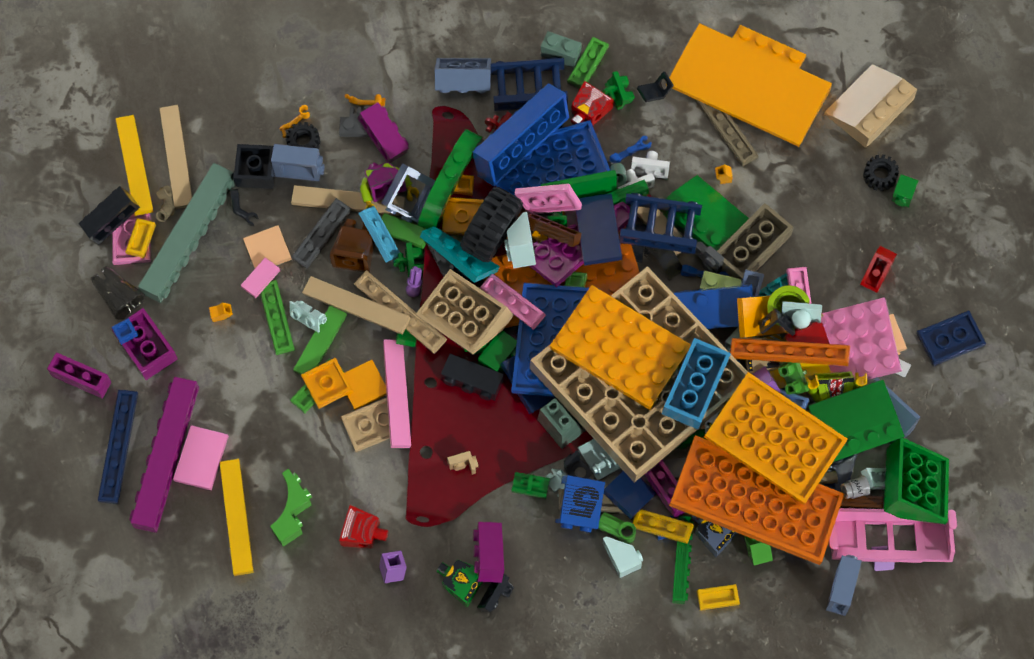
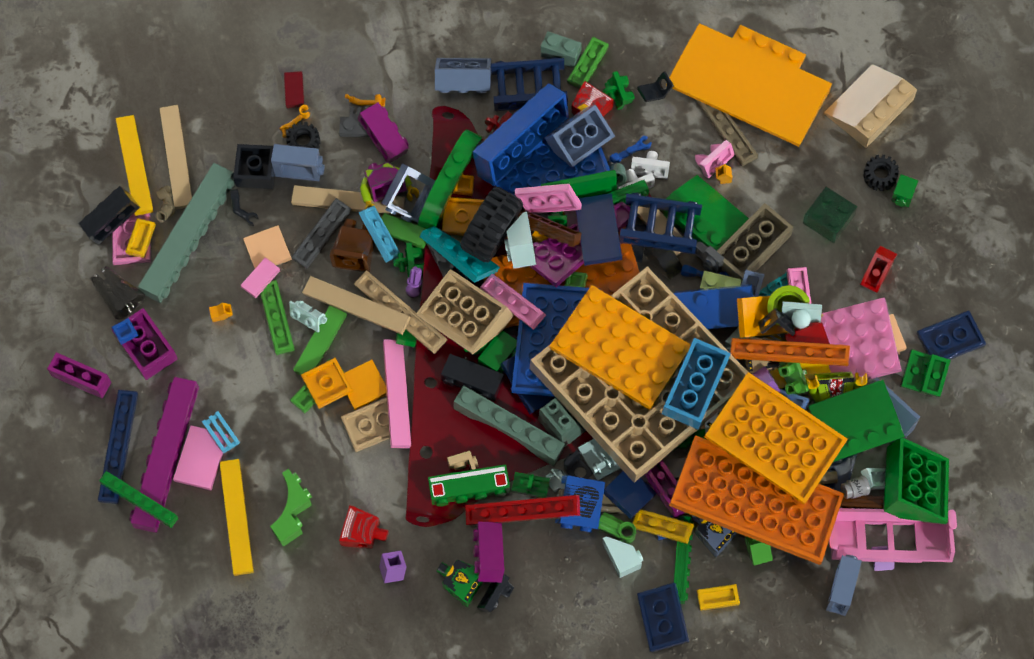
none -> green piece [99,471,179,528]
none -> medium azure tile [202,411,240,454]
none -> dark red tile [284,71,305,108]
none -> green brick [428,465,510,506]
none -> sand green arch [454,386,565,466]
none -> red plate [465,495,580,526]
none -> sand blue slope [544,105,615,167]
none -> dark blue tile [637,582,689,652]
none -> bright pink tile [695,140,735,179]
none -> clear green brick [803,186,858,243]
none -> green slope [900,349,951,397]

